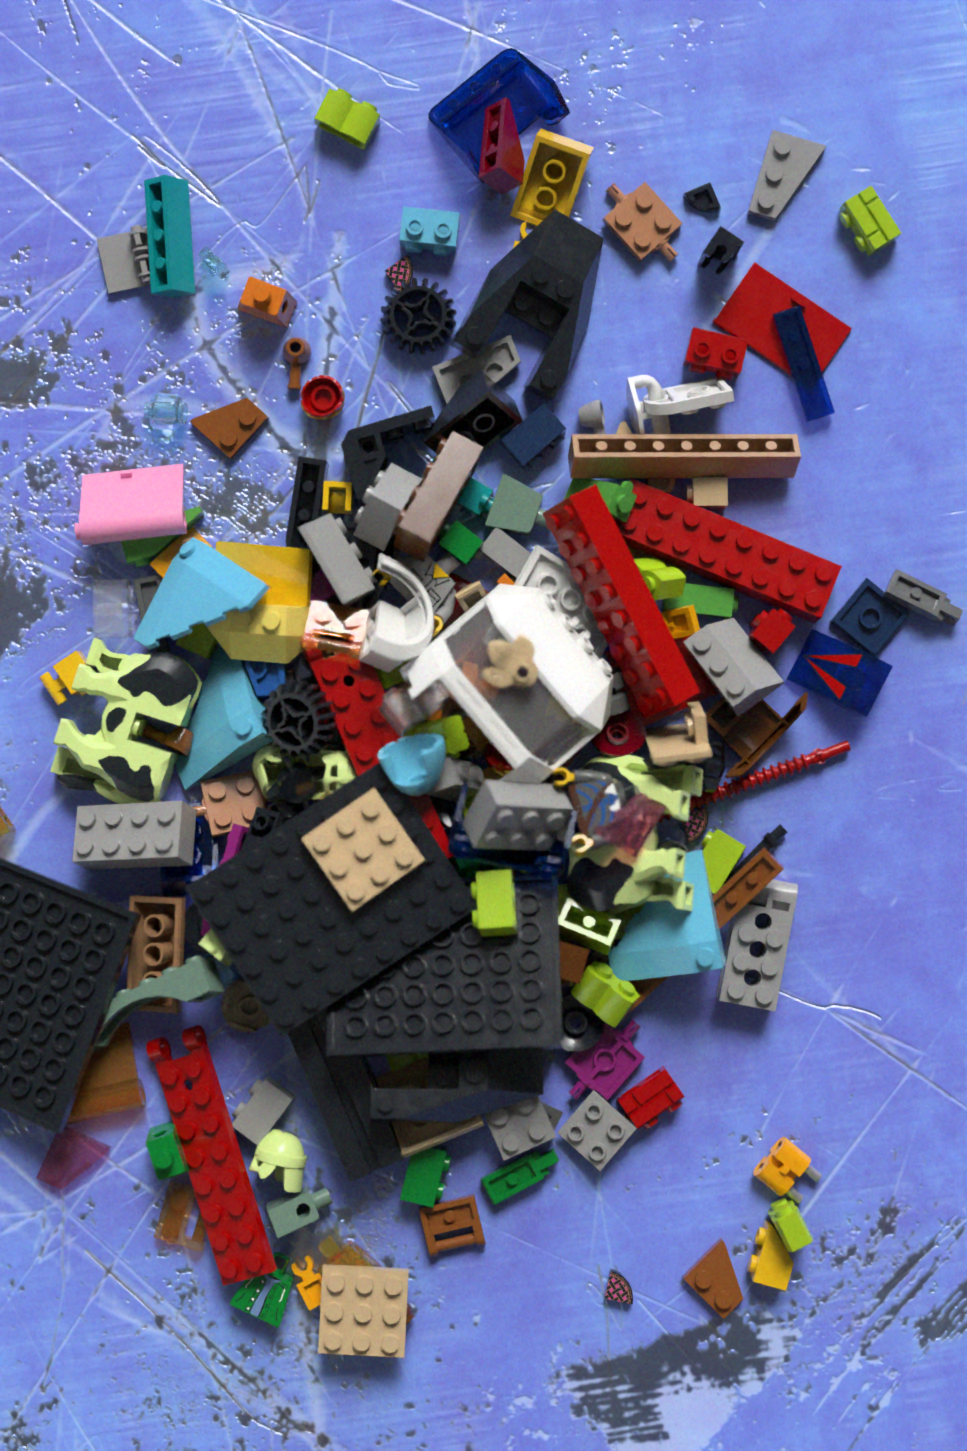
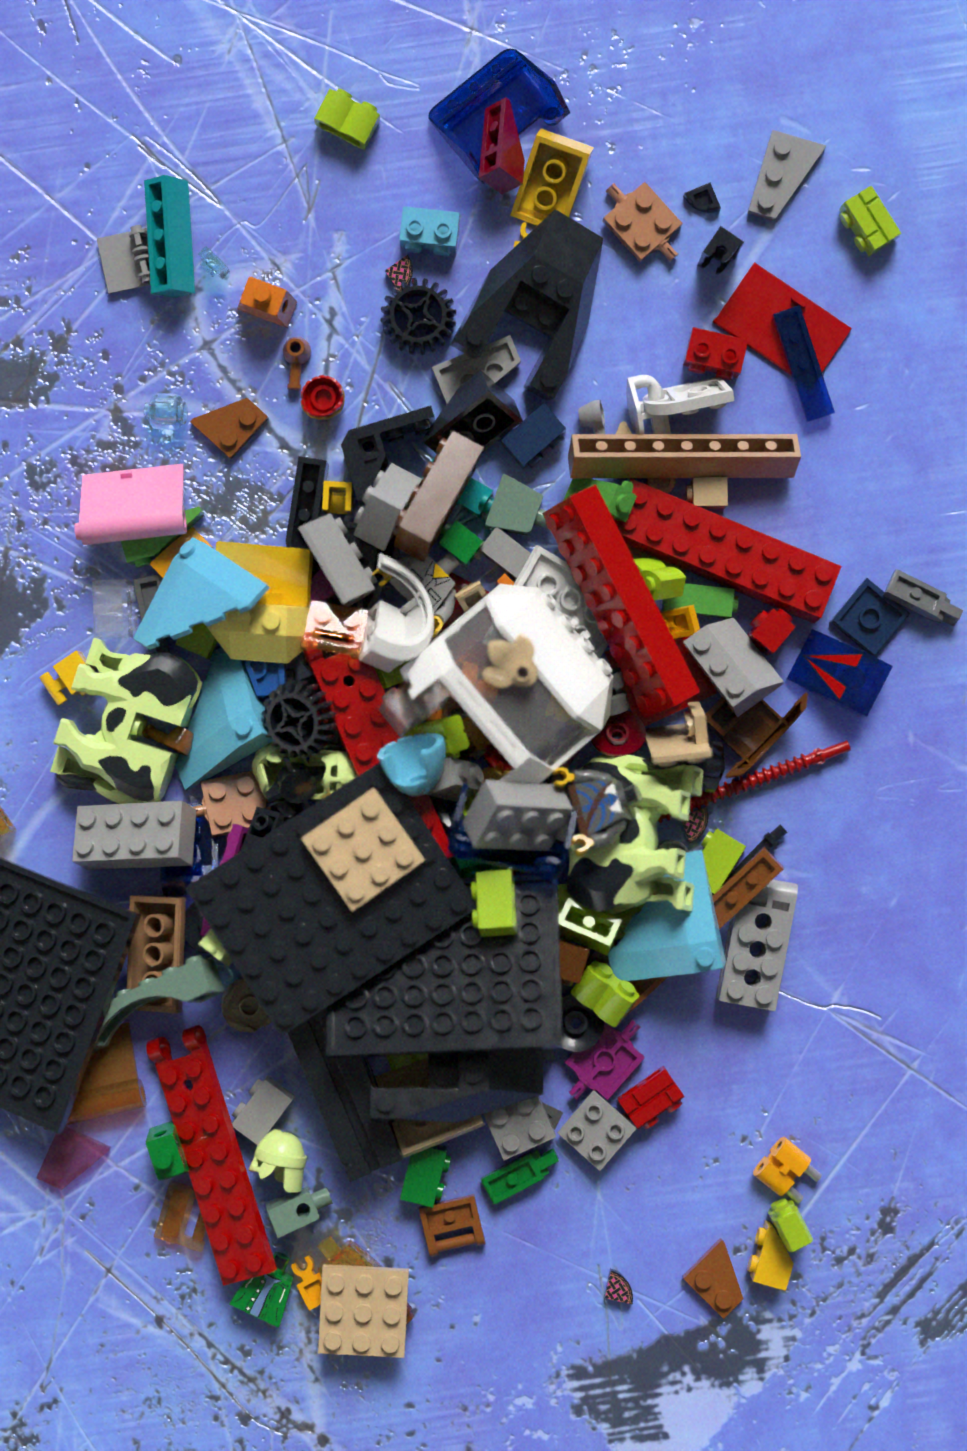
clear pink wing [593,792,666,858] -> none

